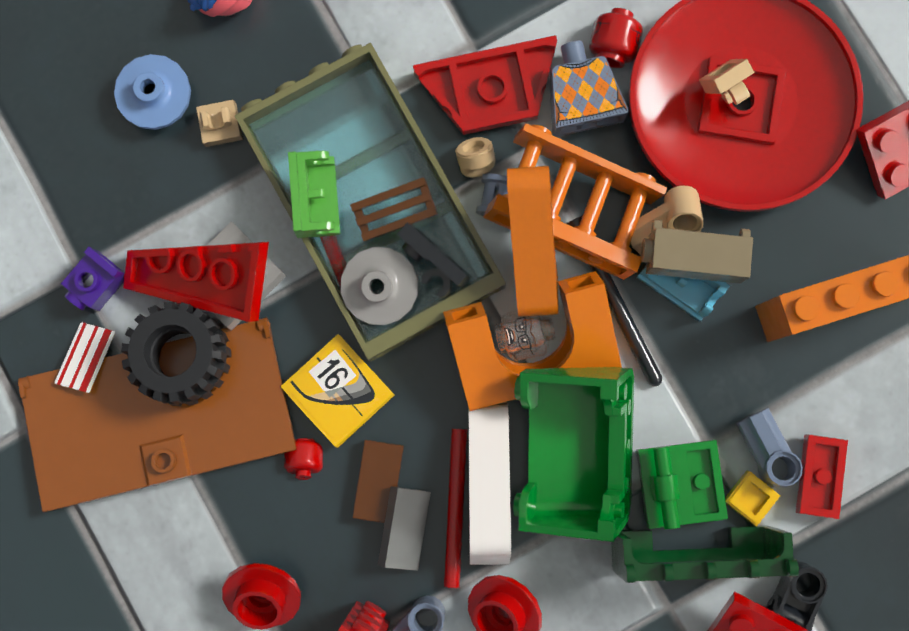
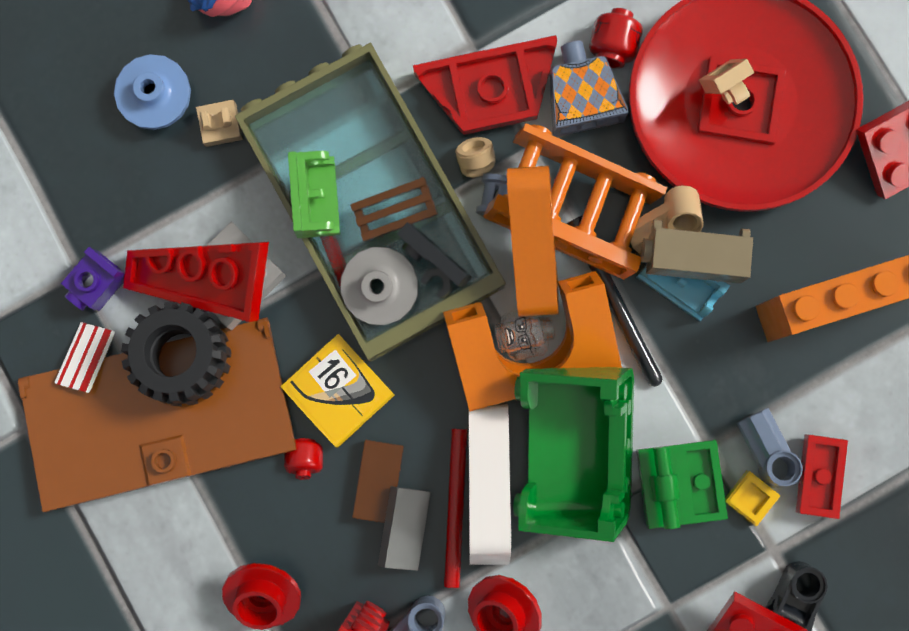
dark green hinge [611,525,799,583] -> none

